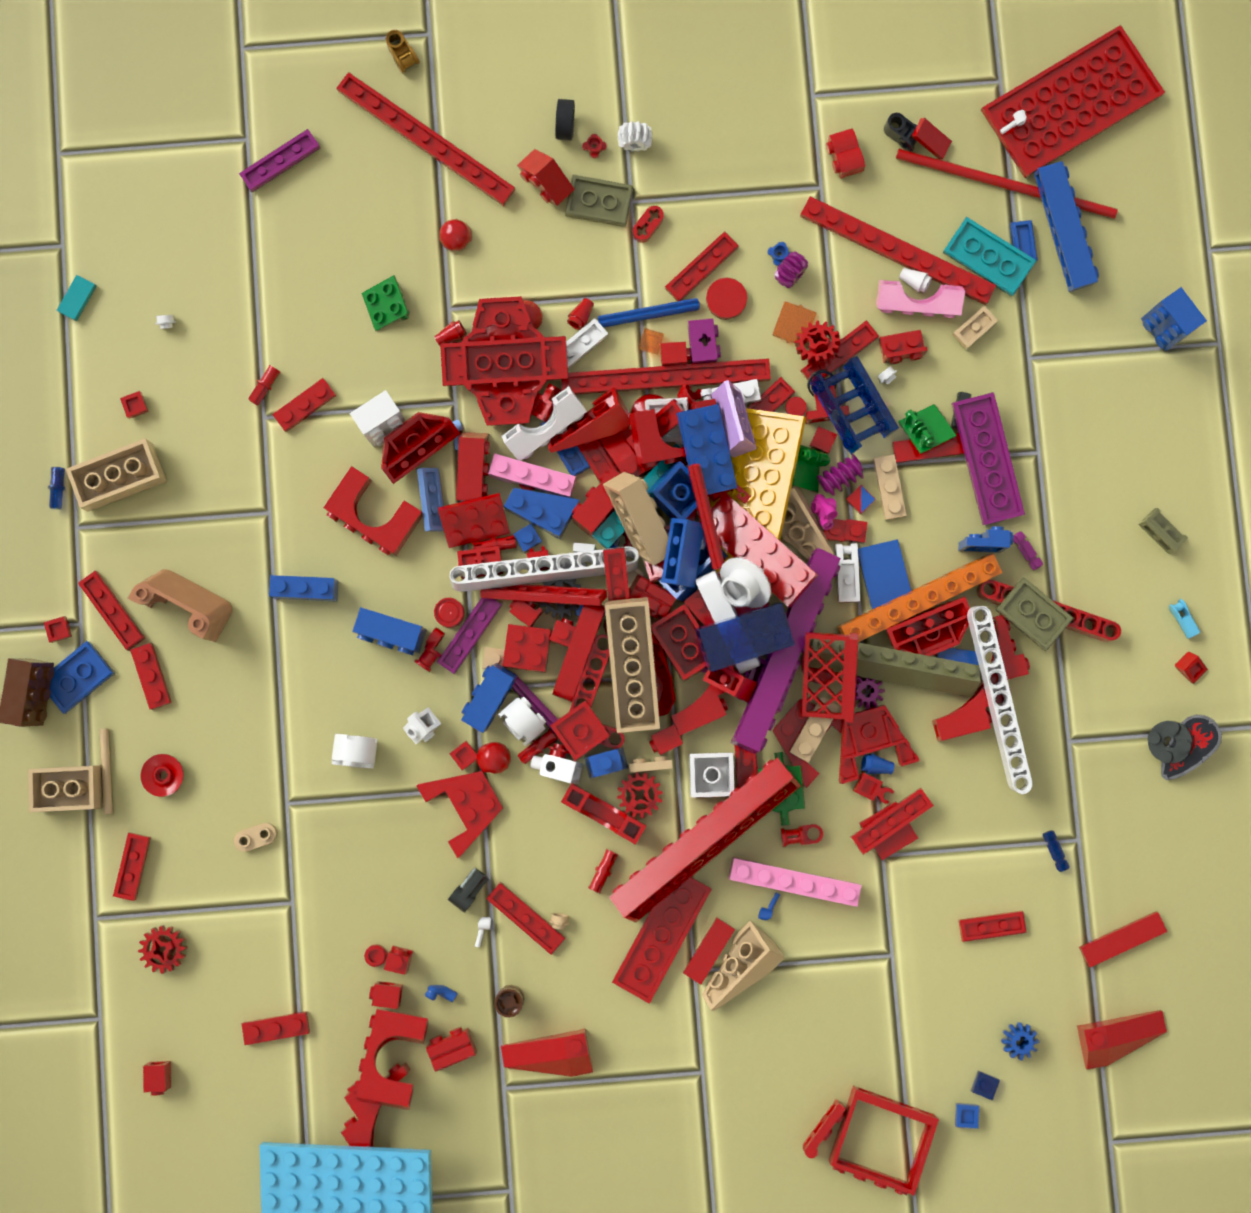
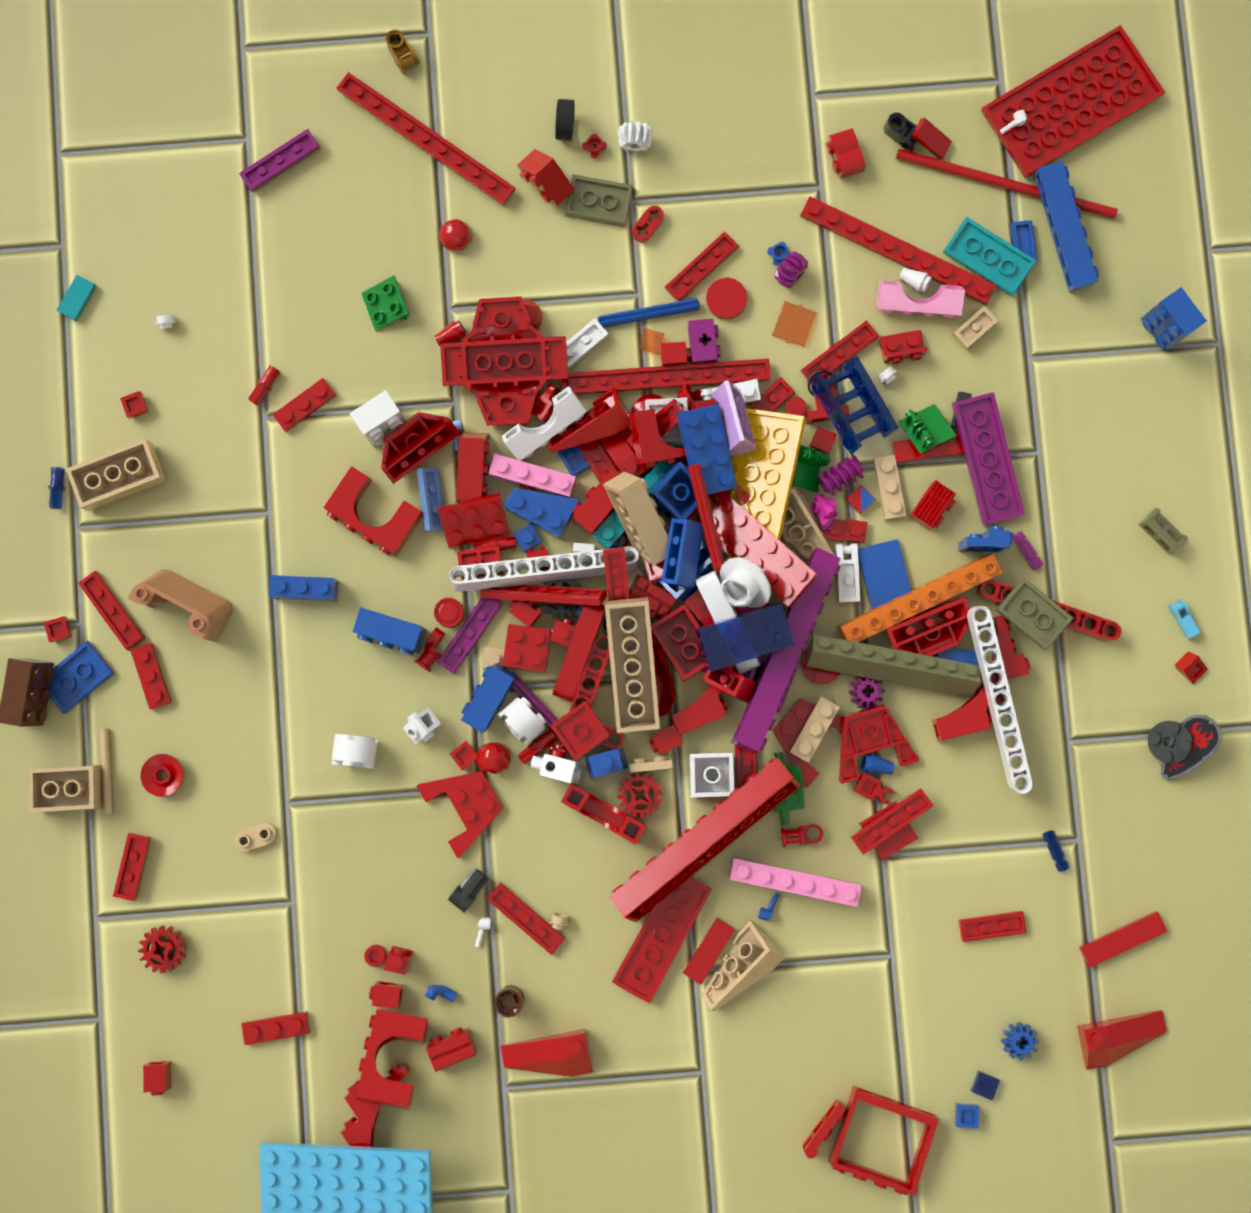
red cone [567,298,594,330] -> none
red pin [588,849,618,894] -> none
red gear [795,320,841,365] -> none
red fence [802,632,859,723] -> none
none -> red brick [909,480,956,531]

